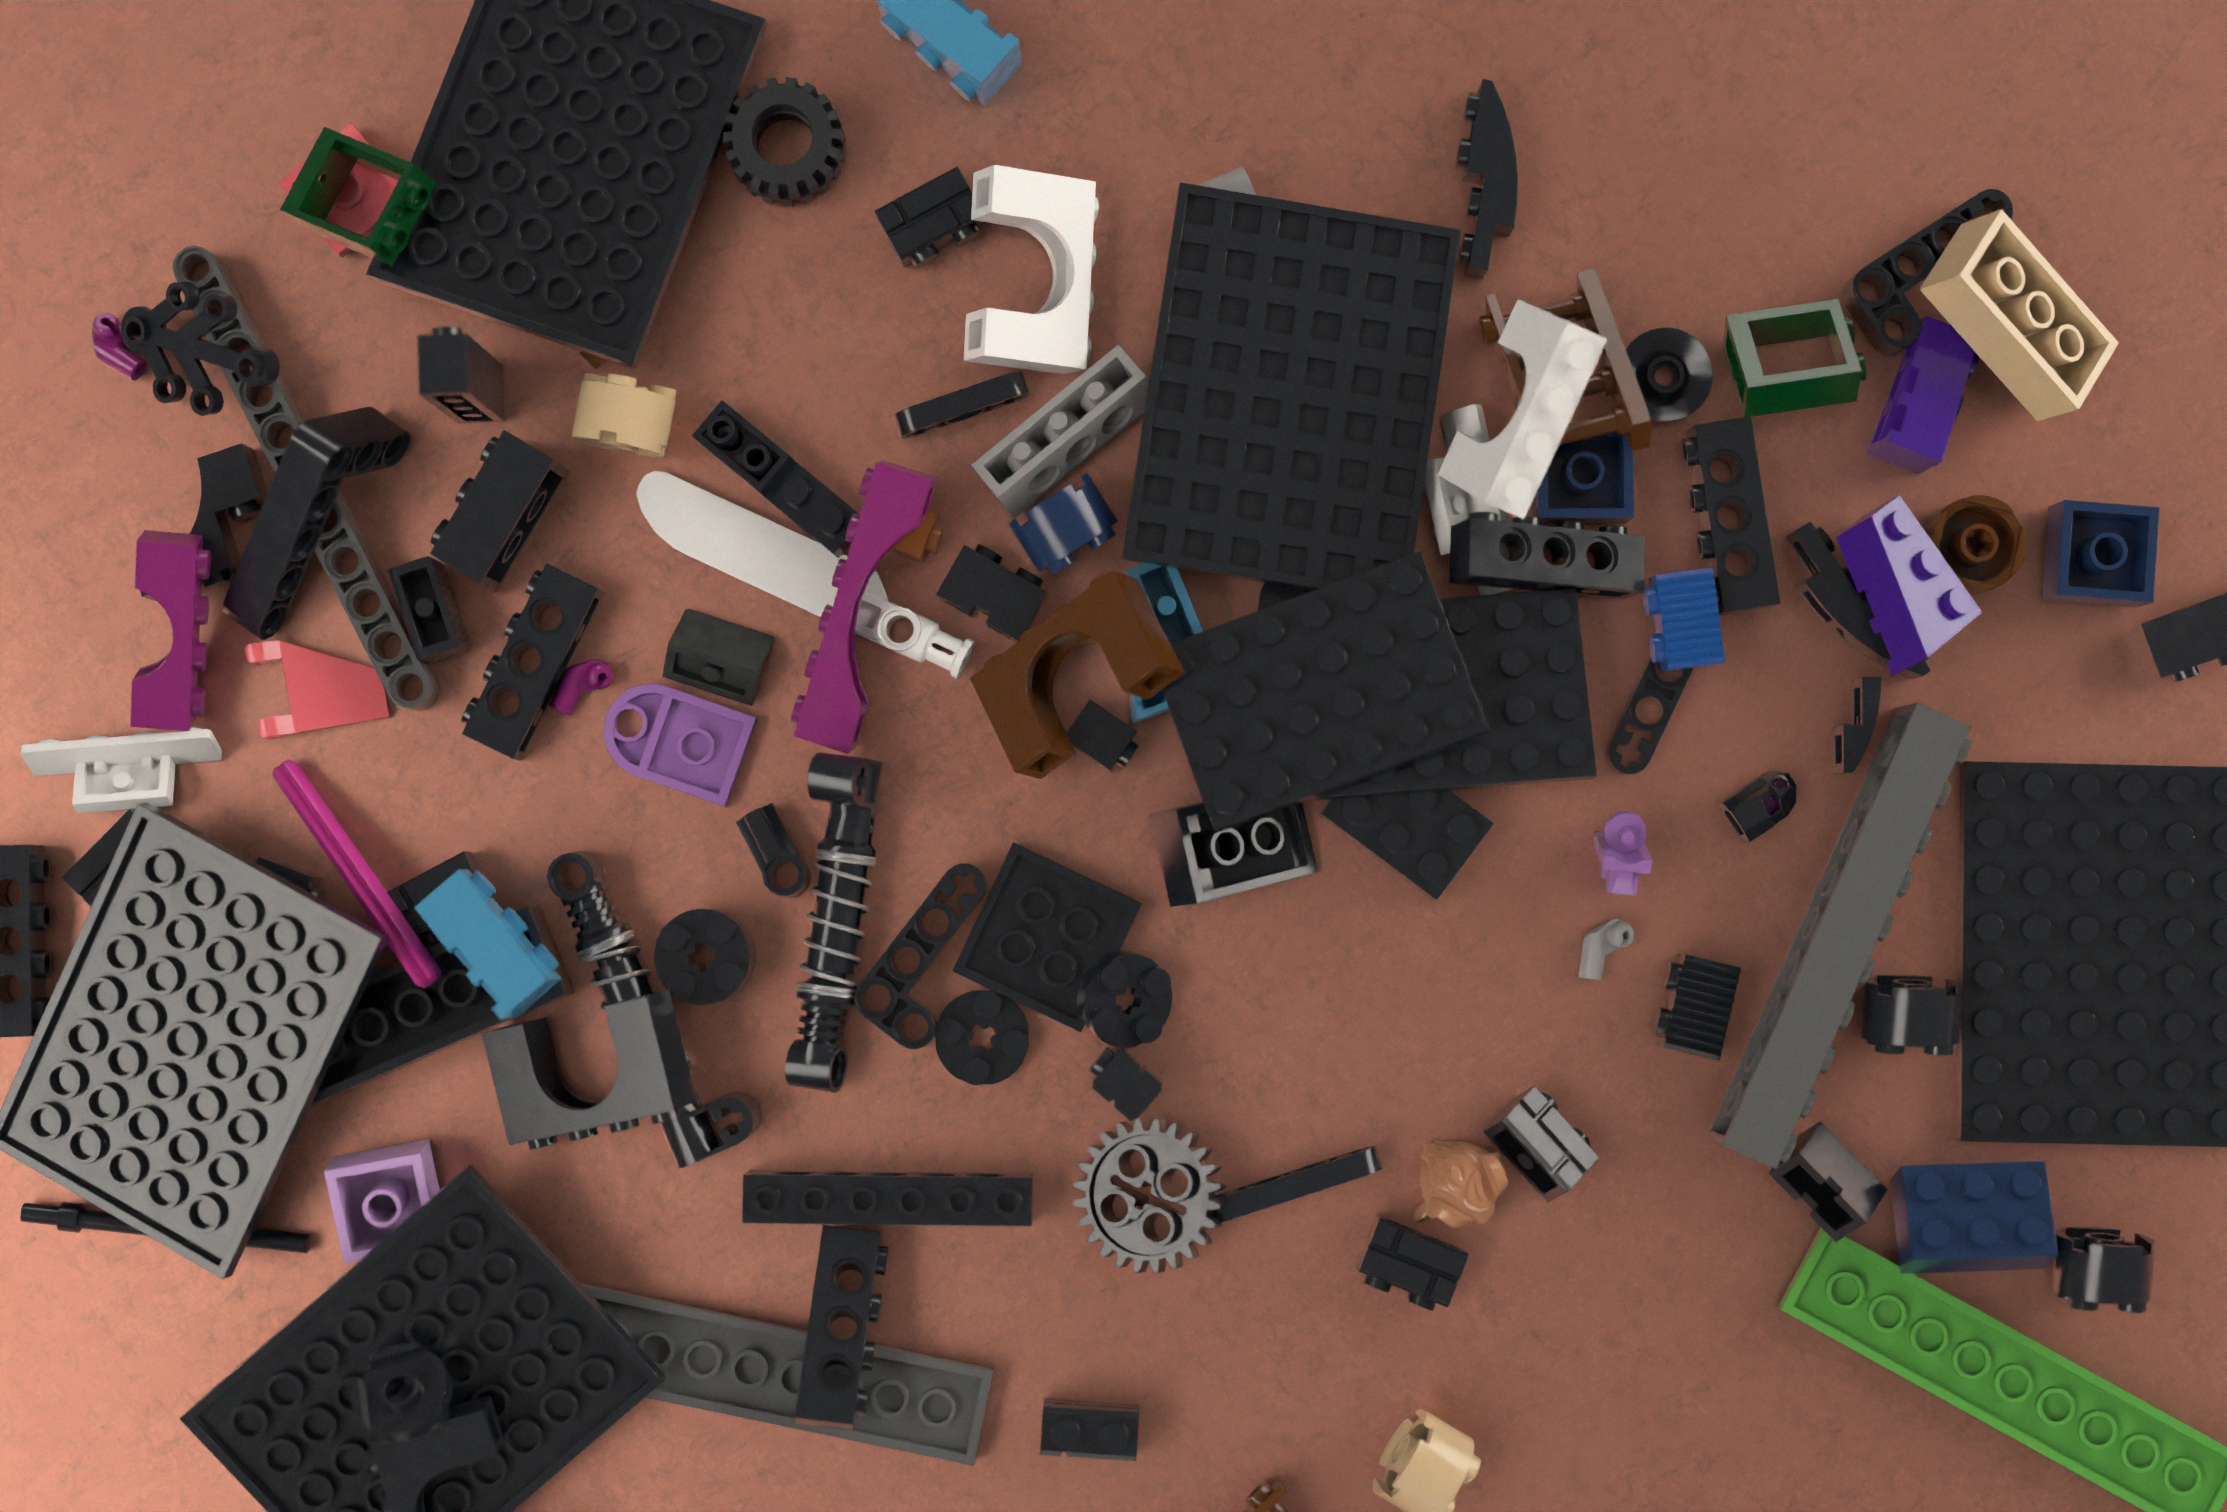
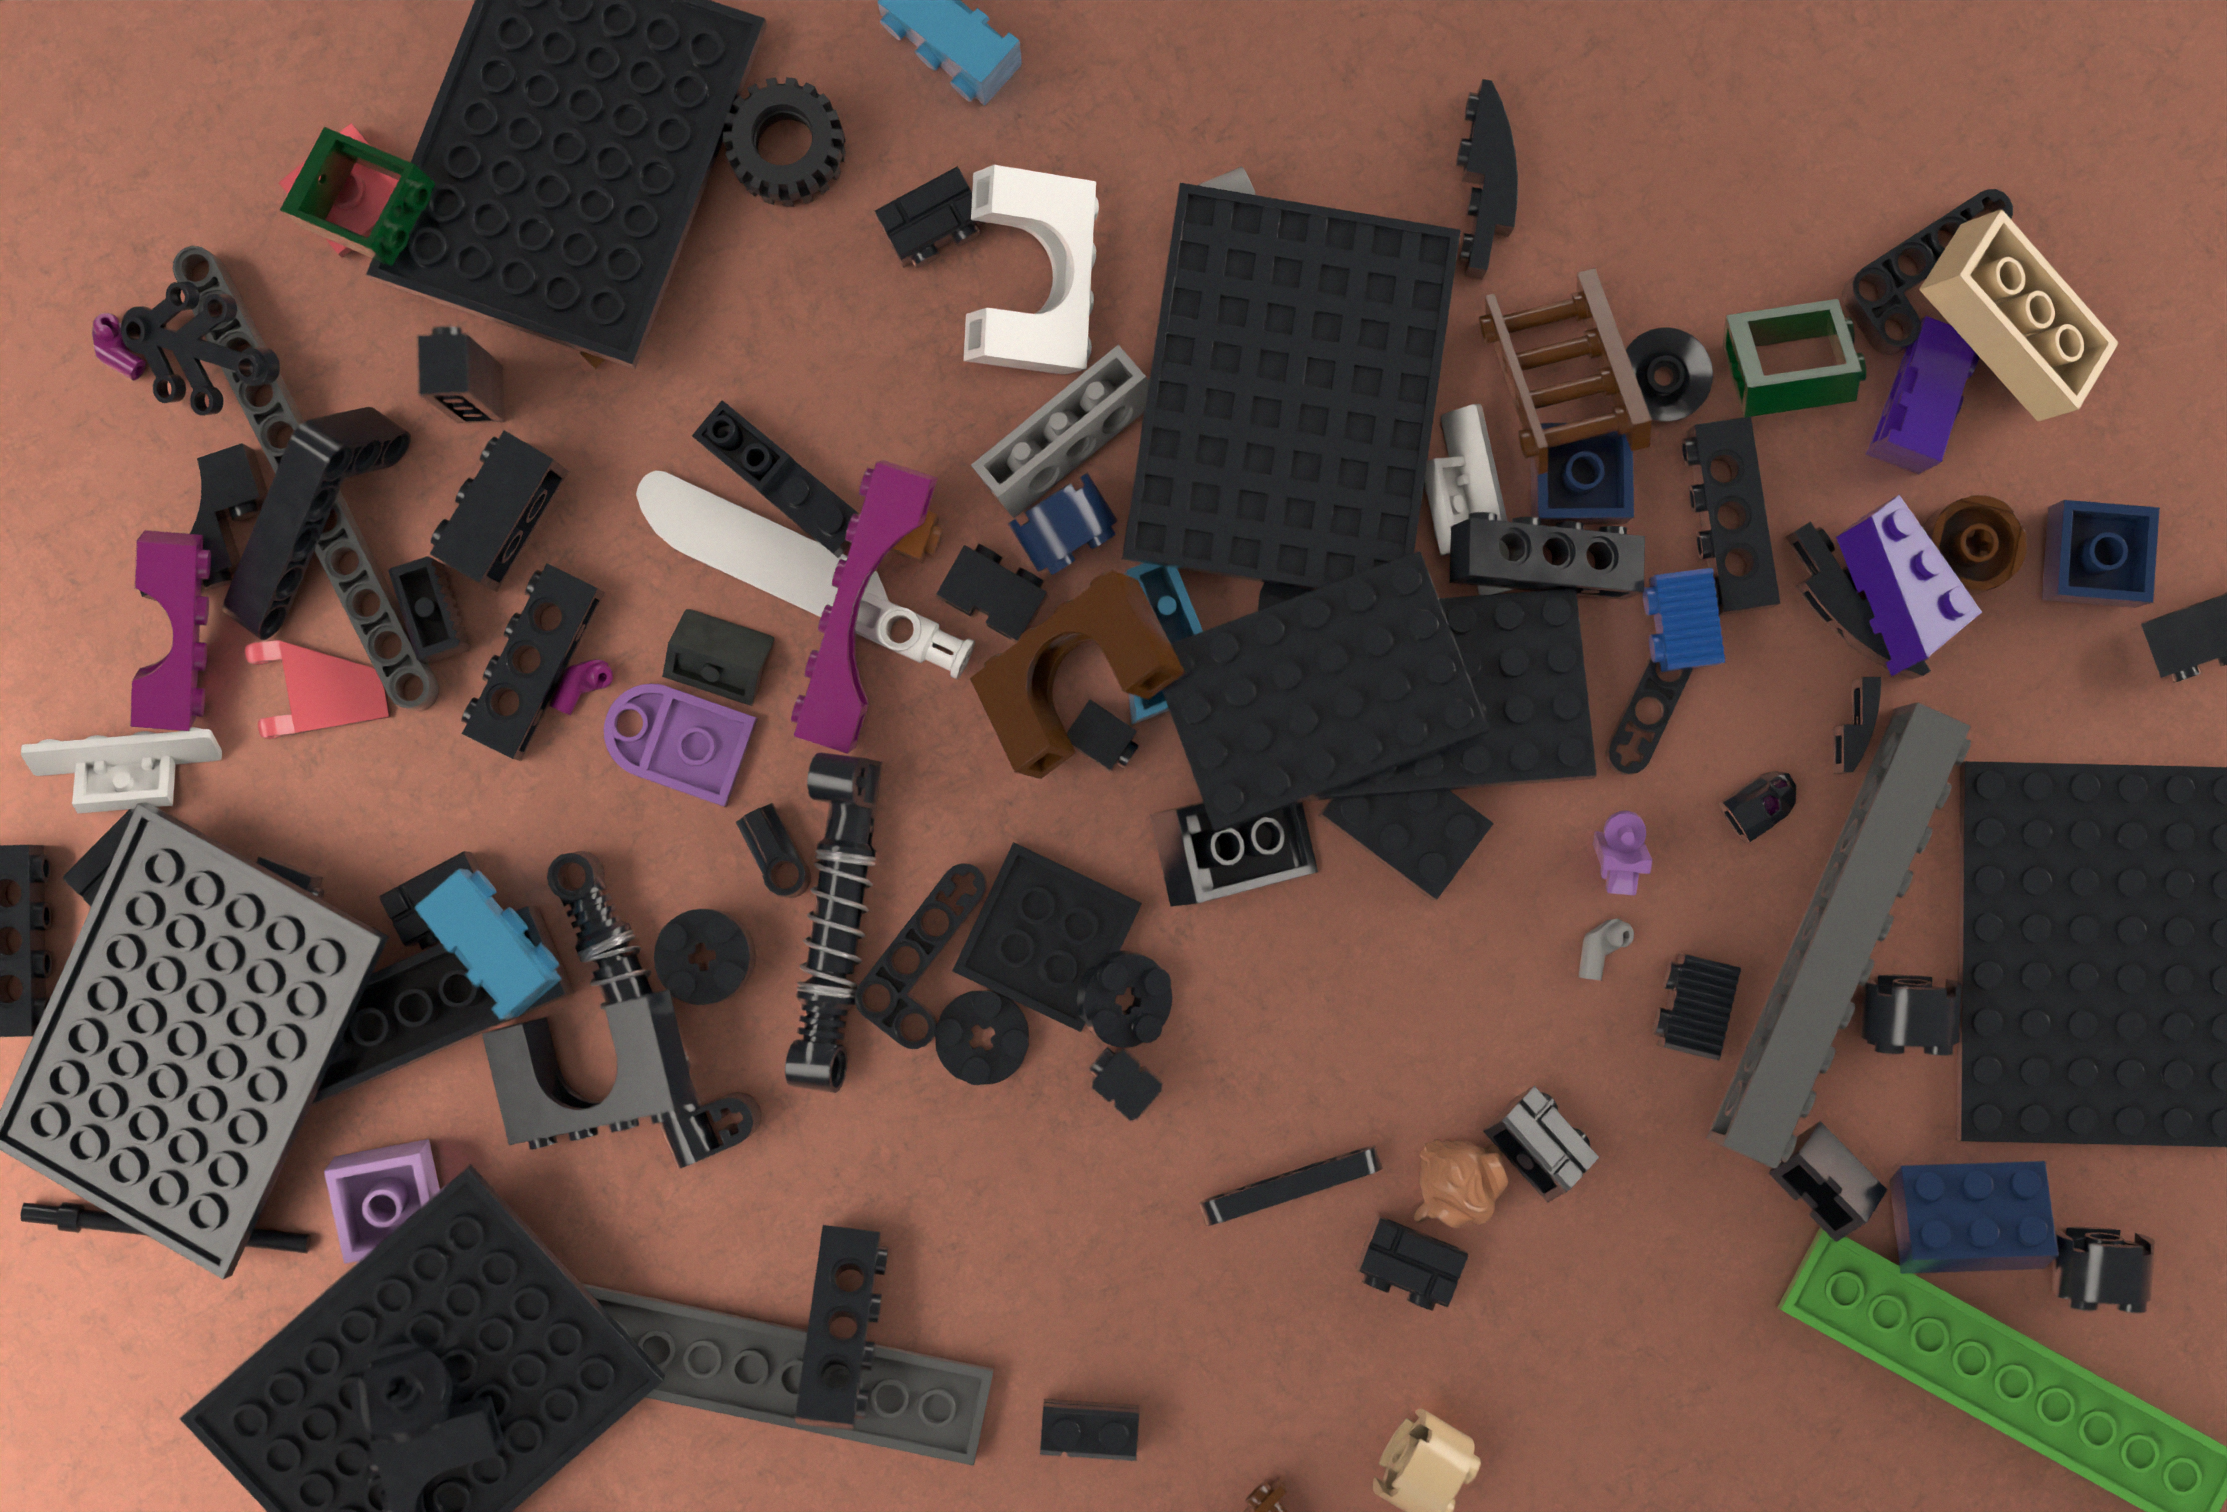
dark pink axle [273,760,441,988] -> none
tan brick [571,373,677,458] -> none
black brick [742,1170,1033,1226] -> none
black beam [893,371,1030,439] -> none
gear [1073,1117,1227,1273] -> none
white arch [1437,299,1607,519] -> none

